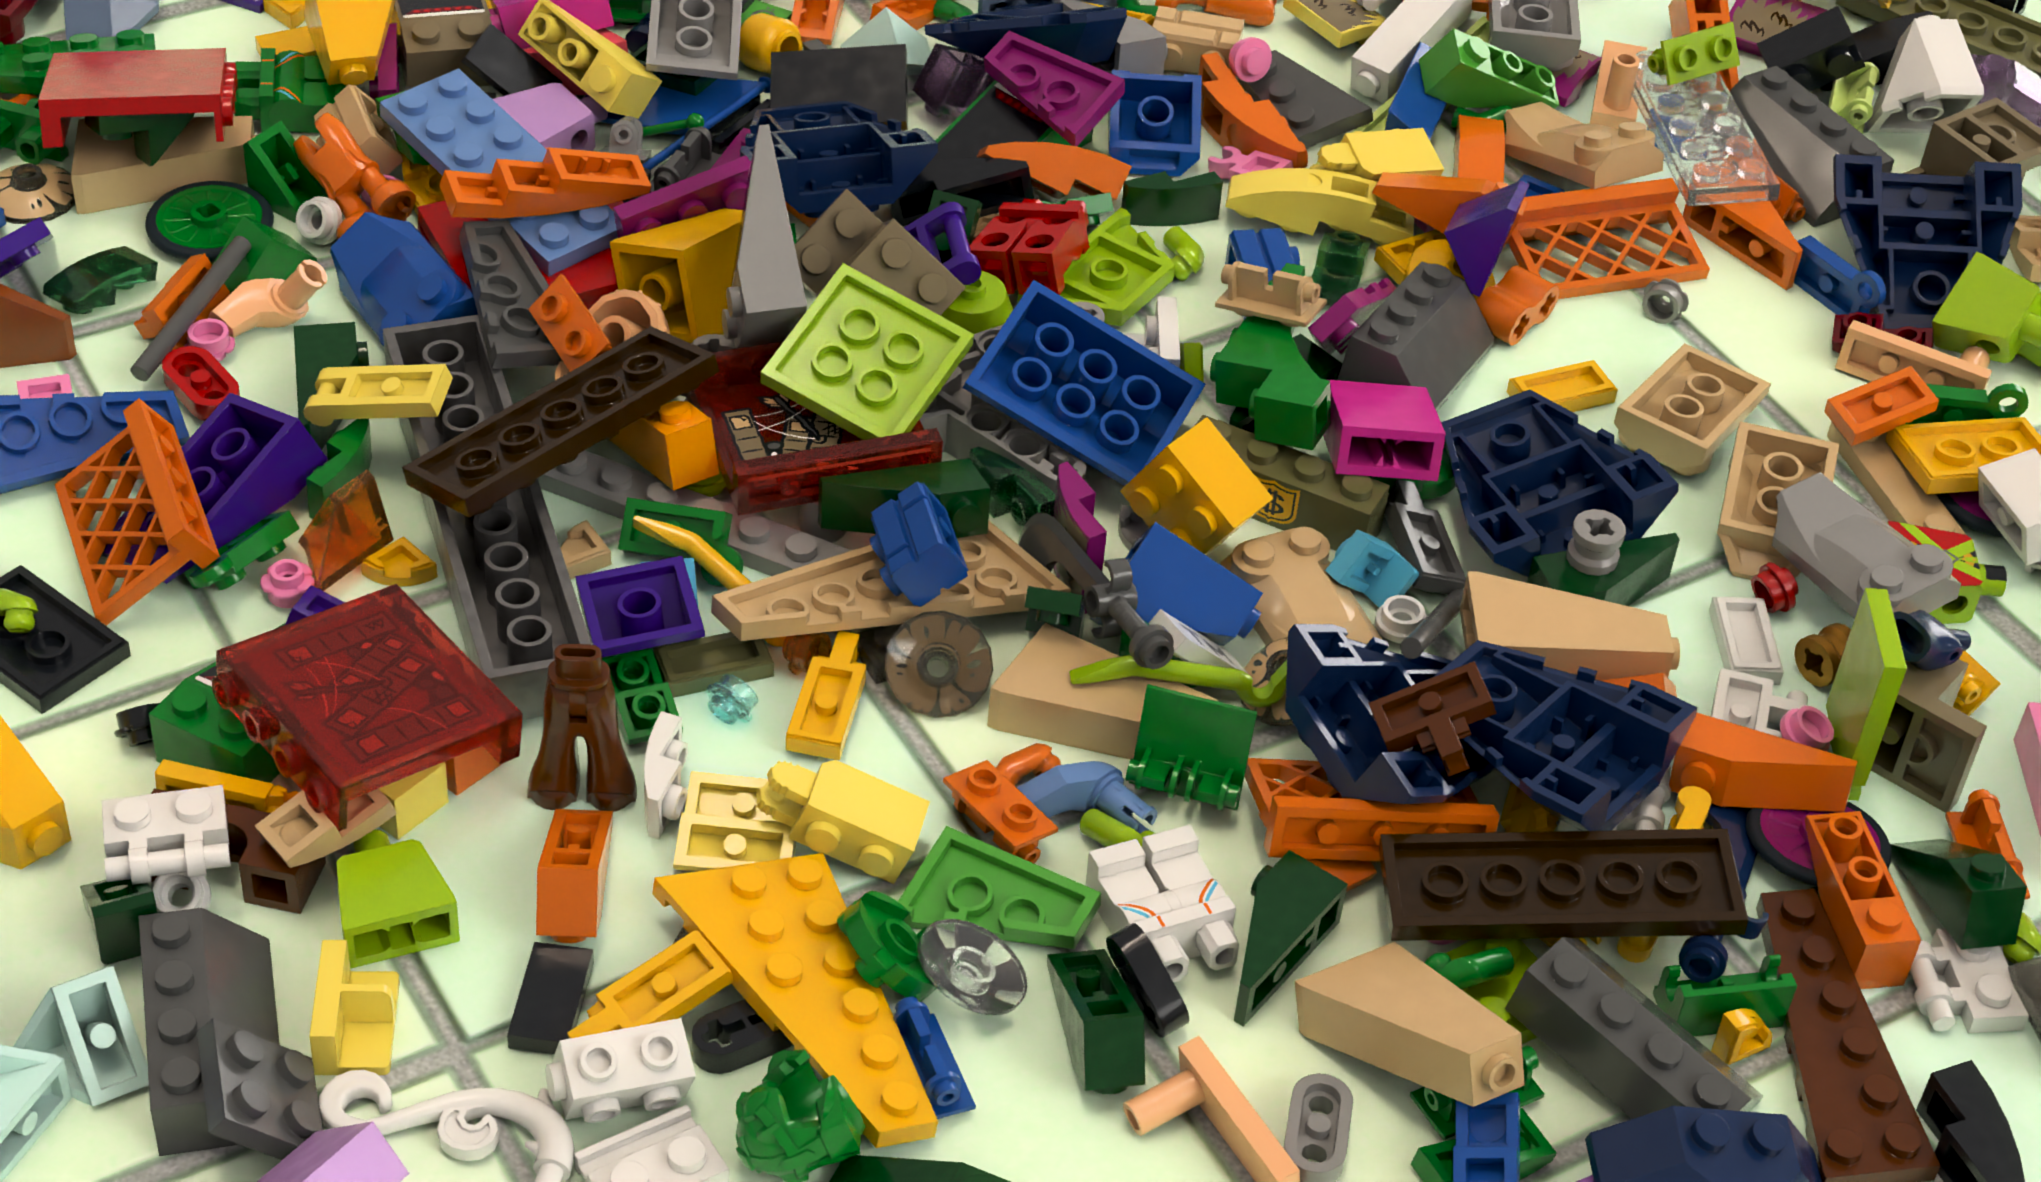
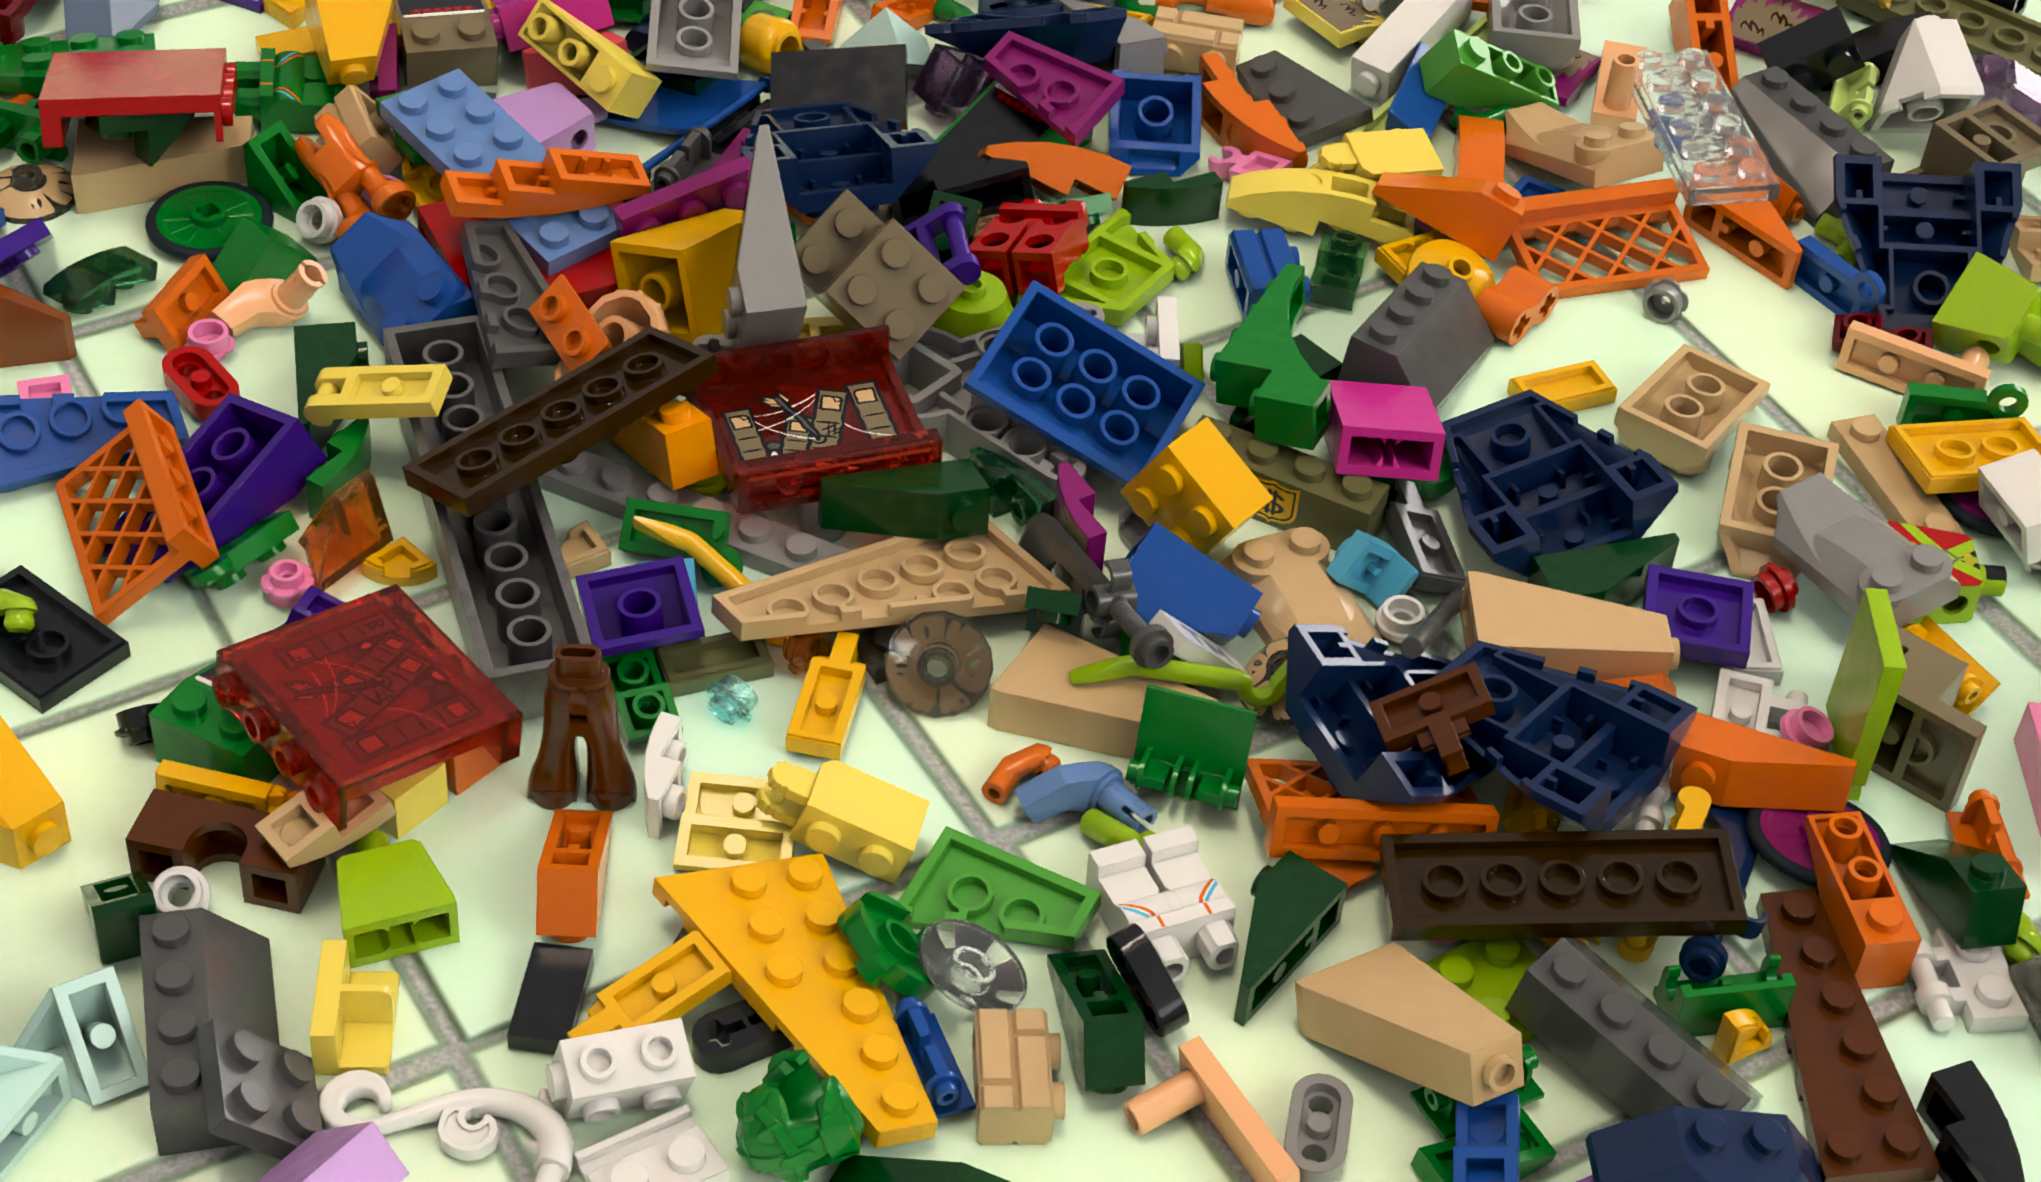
white plate [101,785,231,885] -> none
dark grey bar [130,236,252,381] -> none
black tile [461,24,563,96] -> none
light grey hinge [599,116,652,160] -> none
green hinge [643,113,704,136] -> none
lime plate [760,263,974,456] -> none
blue brick [869,481,968,607] -> none
orange hinge [943,760,1059,863] -> none
tan hinge [1215,261,1327,327] -> none
bright pink plate [1229,37,1272,82] -> none
magenta wing [1308,277,1397,355] -> none
green arm [1424,946,1514,990] -> none
dark purple slope [1444,181,1530,297] -> none
light grey wheel [1566,509,1626,576] -> none
lime hinge [1647,22,1740,85] -> none
pearl gold wheel [1794,623,1851,687] -> none
orange hinge [1824,366,1939,447] -> none
dark blue piece [1893,610,1971,671] -> none
none -> tan brick [971,1009,1065,1145]
none -> dark purple plate [1642,564,1754,669]
none -> lime arm [1814,213,1857,265]

